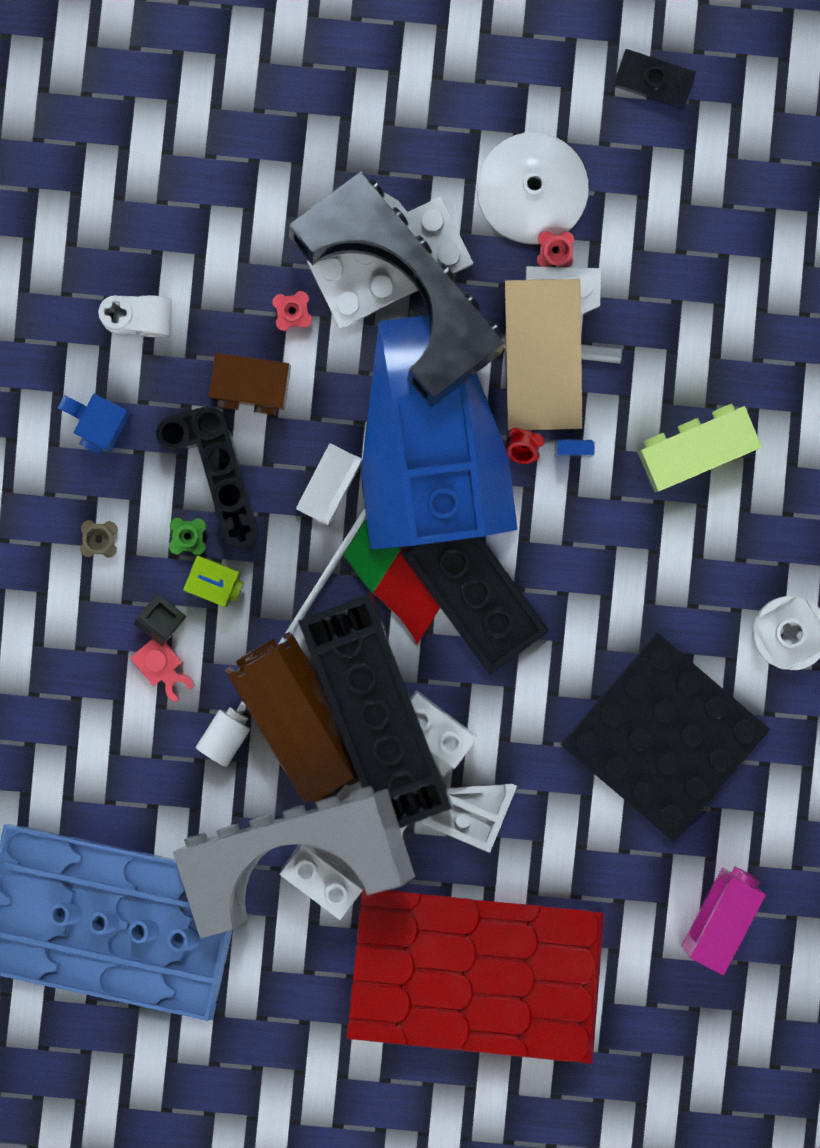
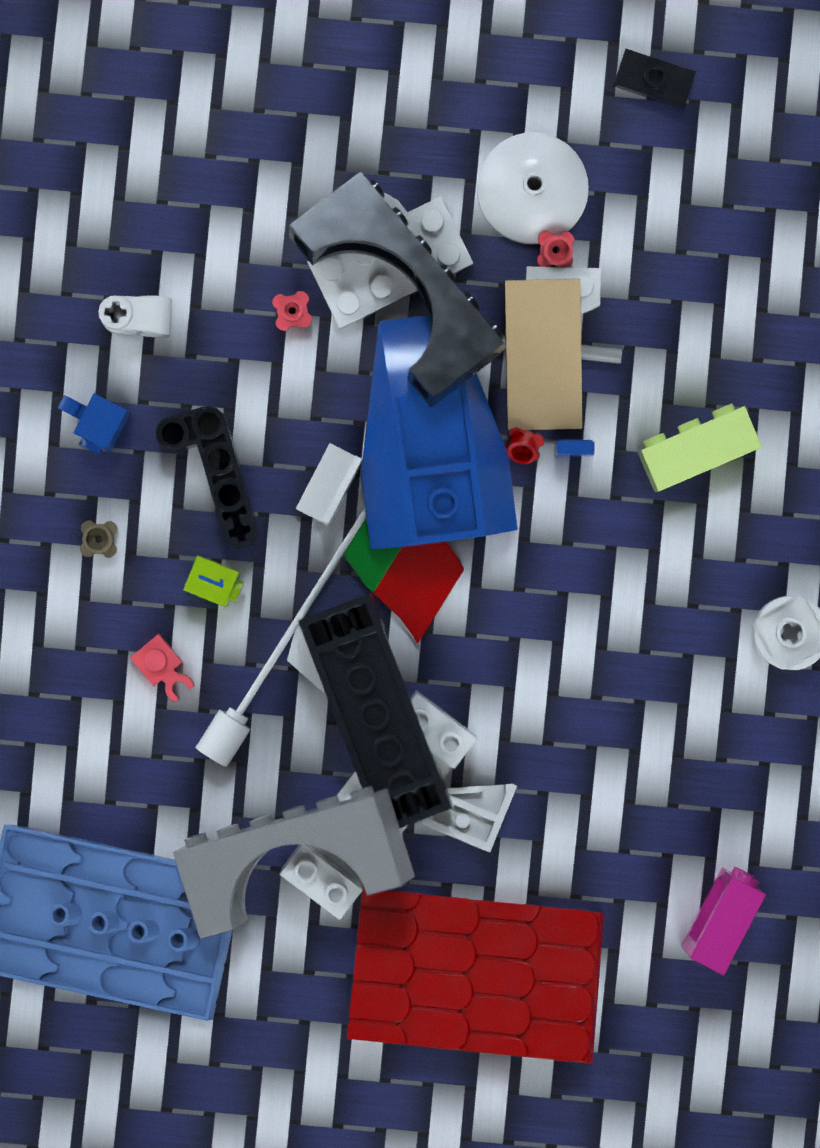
pearl dark grey tile [133,593,187,646] -> none
bright green plate [169,518,207,555] -> none
reddish brown brick [209,353,291,416] -> none
reddish brown brick [225,632,359,806] -> none
black tile [402,537,549,675] -> none
black plate [560,632,770,842] -> none

